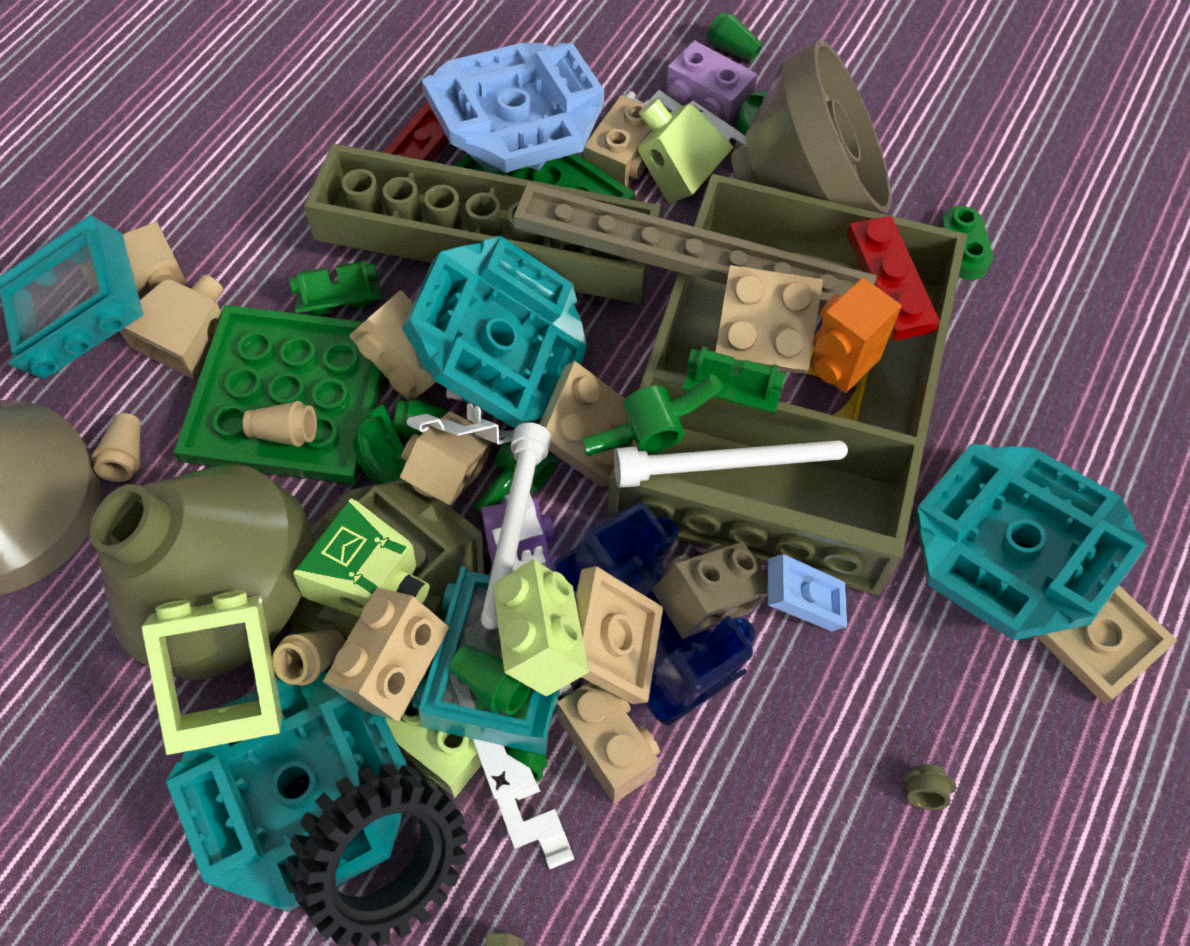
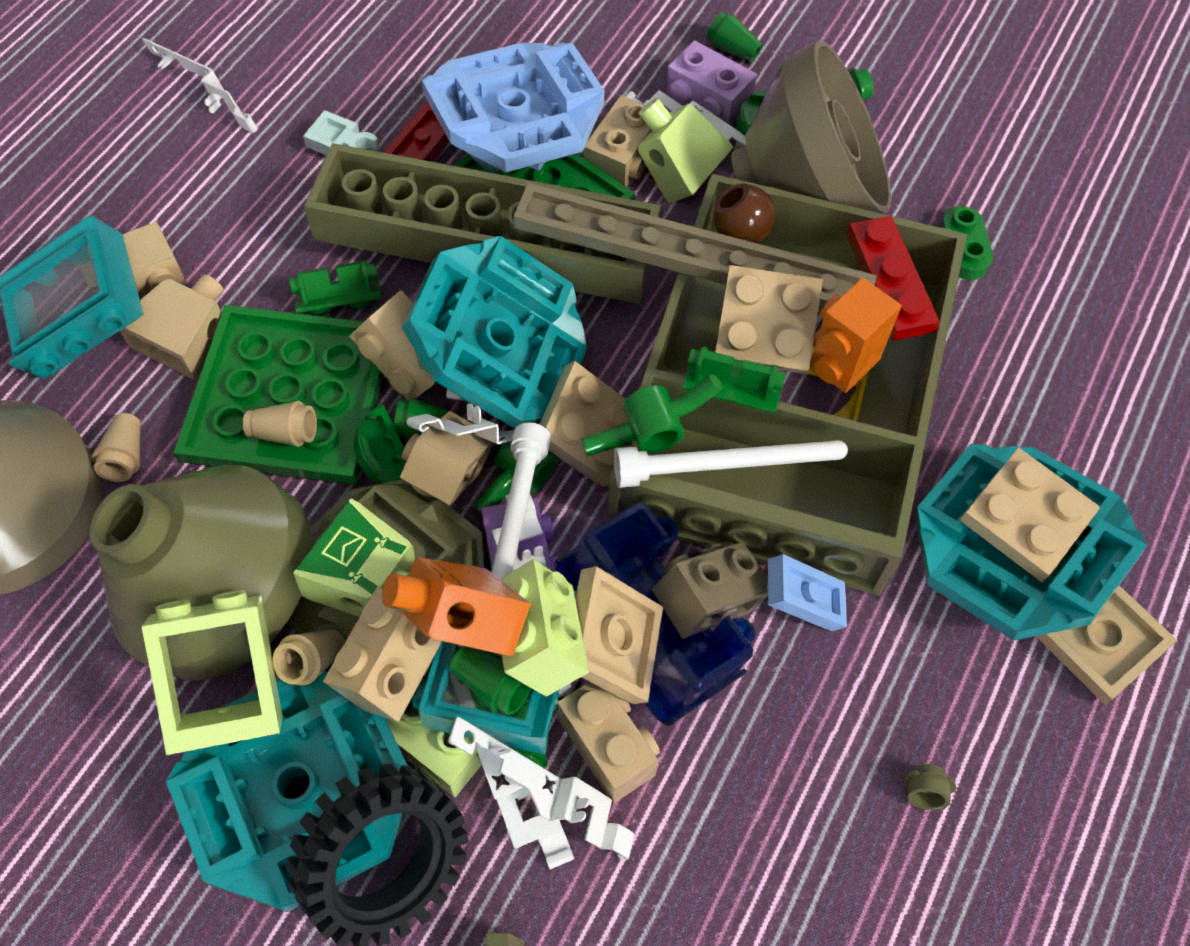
none -> white piece [143,38,258,133]
none -> light aqua plate [303,110,379,156]
none -> orange torso [382,557,531,656]
none -> white piece [448,716,634,860]
none -> reddish brown piece [713,183,776,244]
none -> green plate [848,68,874,101]
none -> tan plate [960,447,1100,582]

